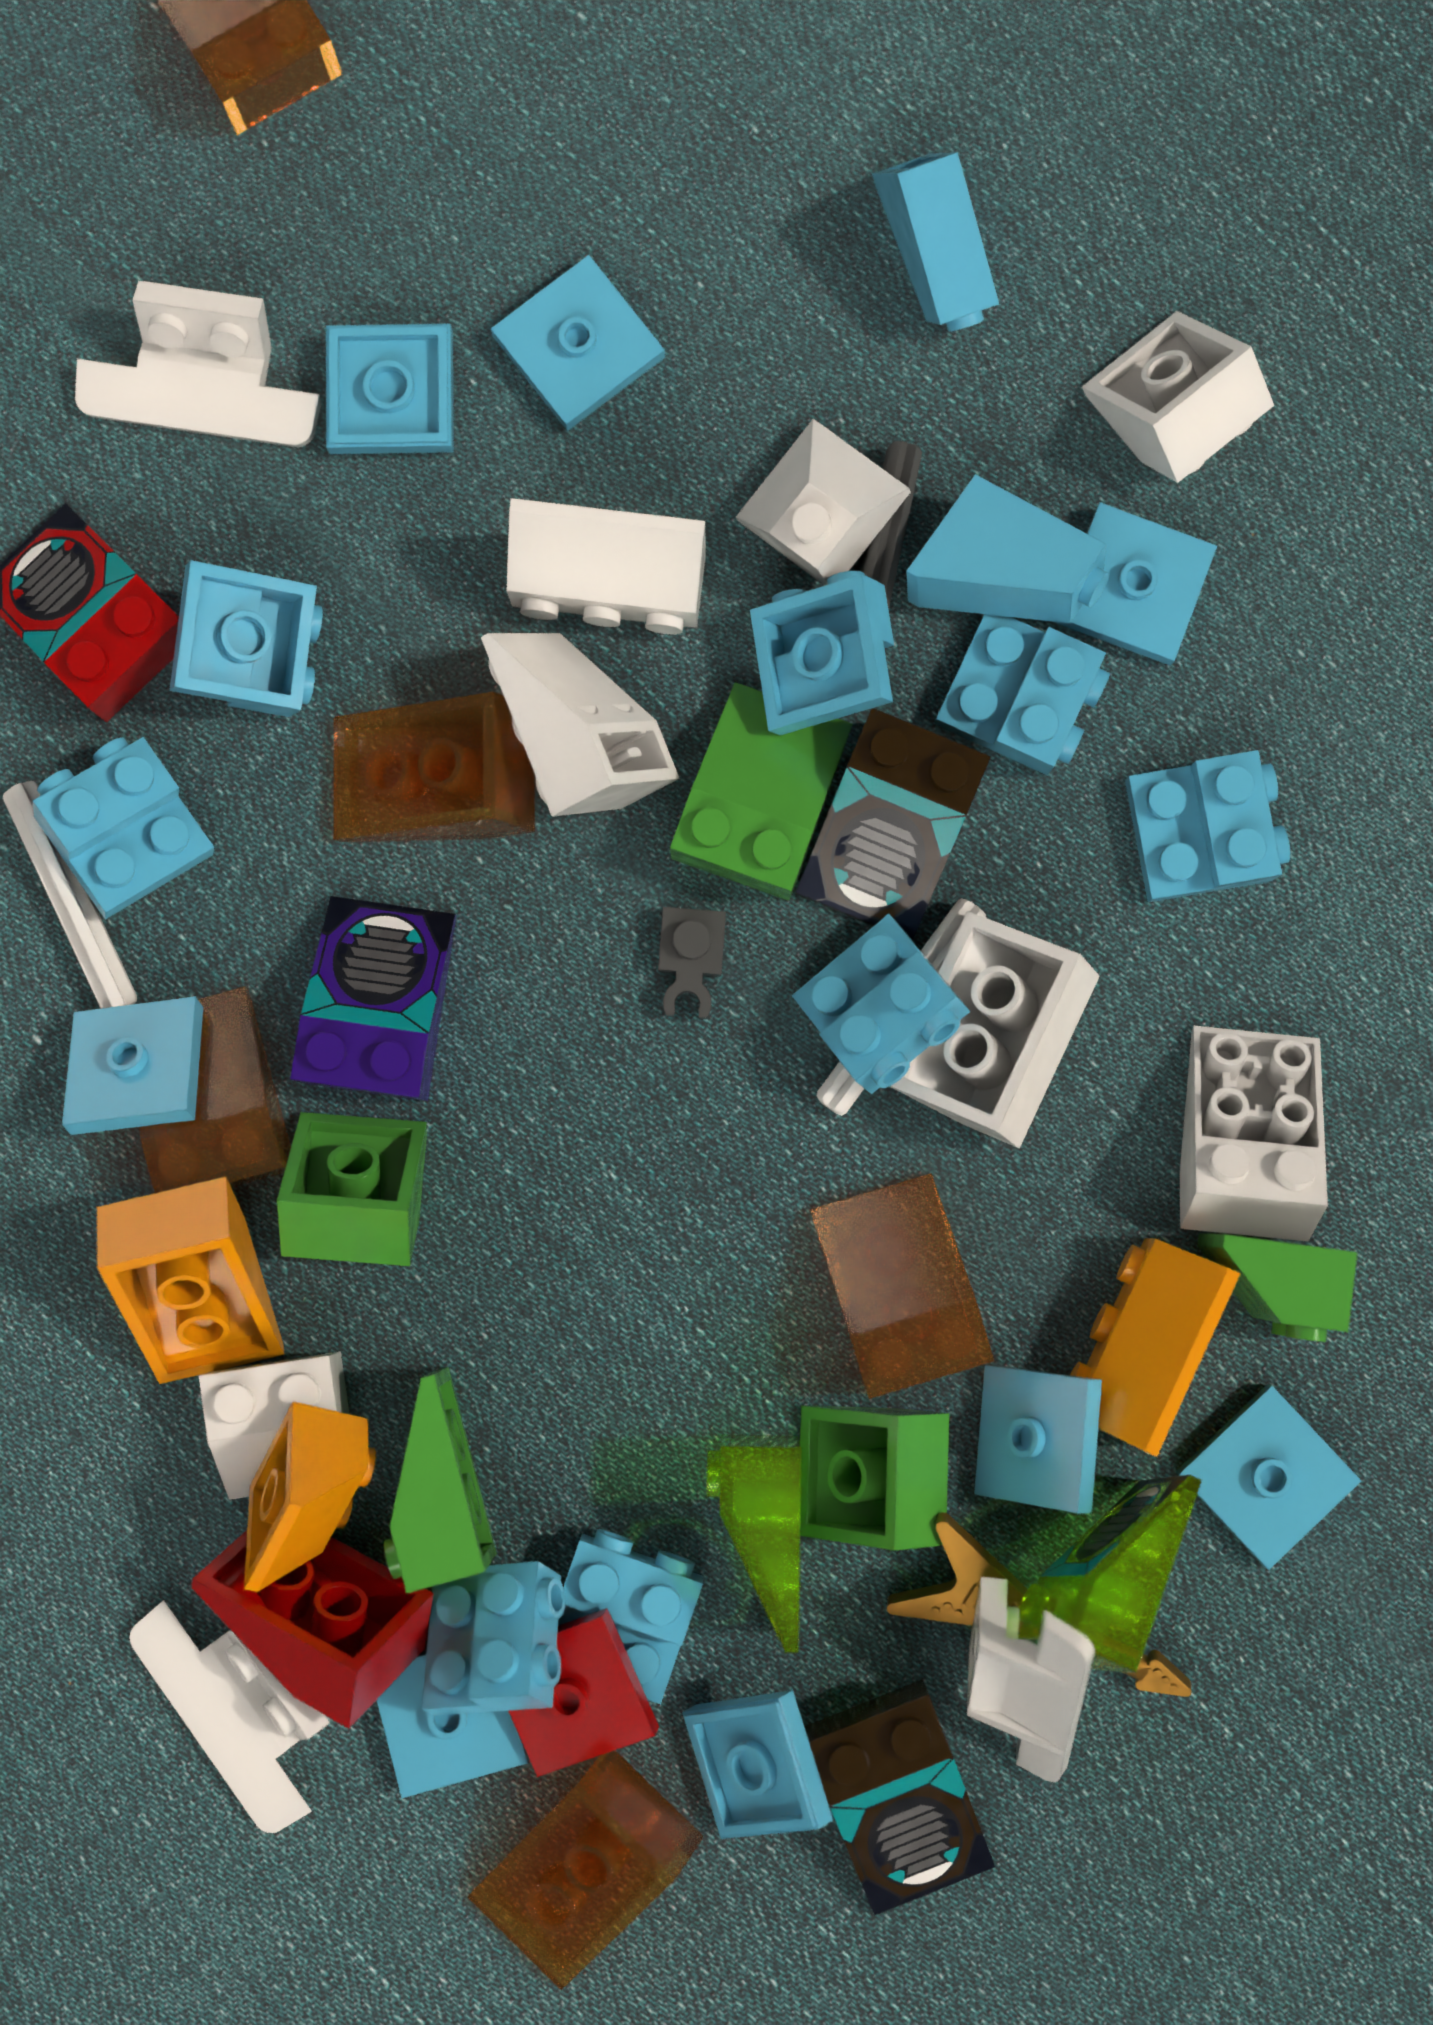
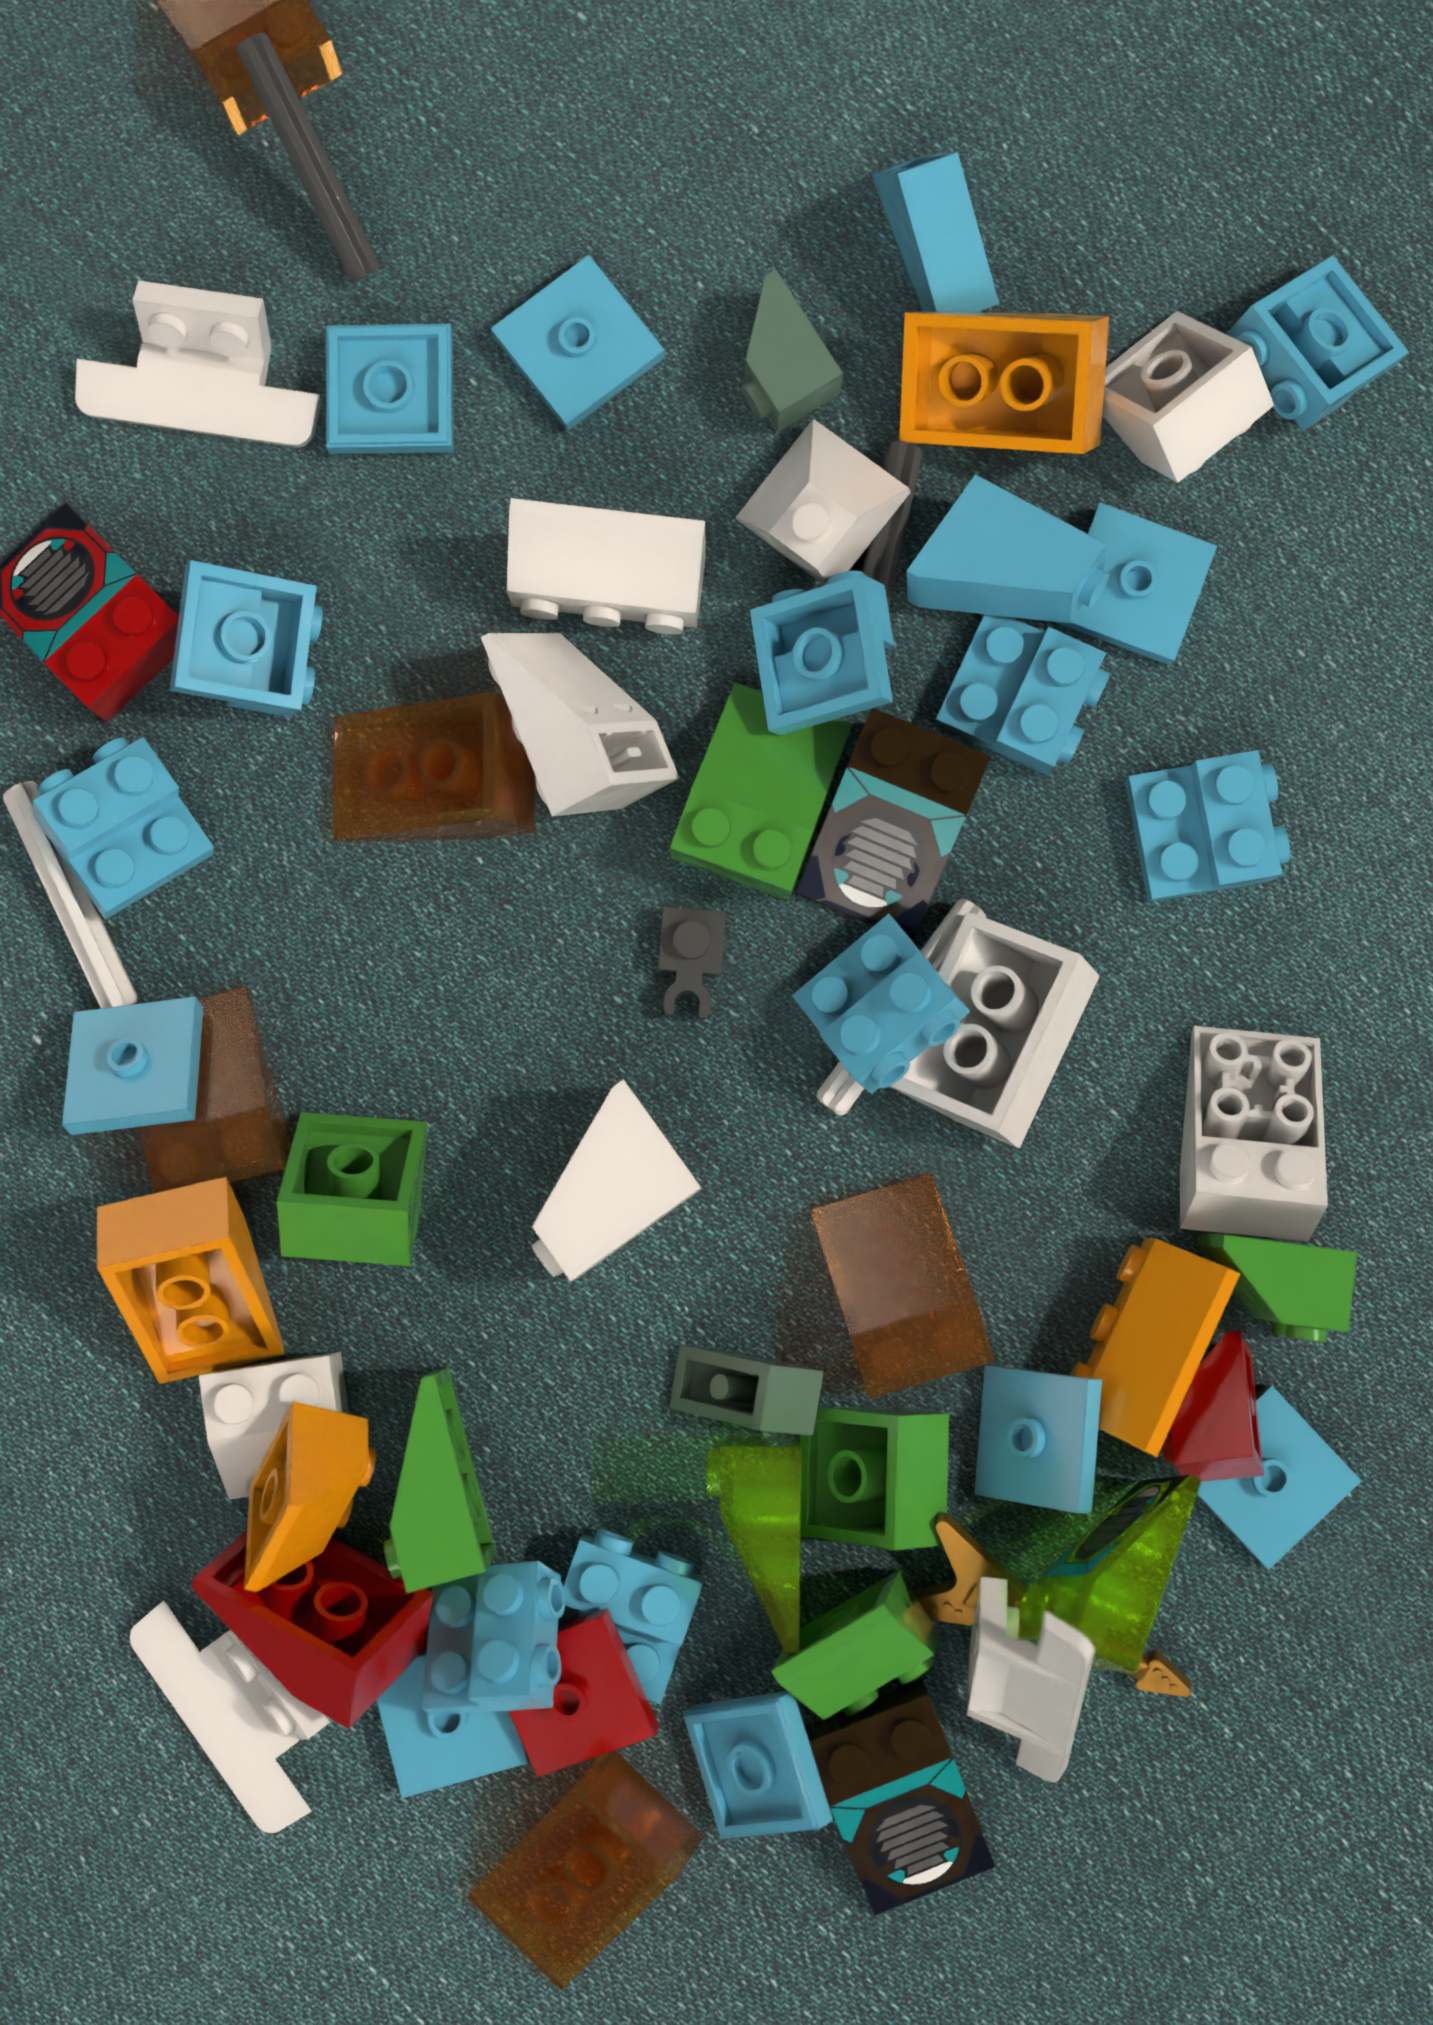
slope [290,896,457,1102] -> none
none -> dark grey axle [237,32,379,280]
none -> white slope [531,1079,702,1281]
none -> sand green slope [669,1345,824,1436]
none -> sand green slope [741,269,843,432]
none -> bright green slope [771,1569,941,1720]
none -> light orange slope [899,312,1109,454]
none -> red slope [1161,1330,1264,1484]
none -> medium azure plate [1227,256,1409,431]

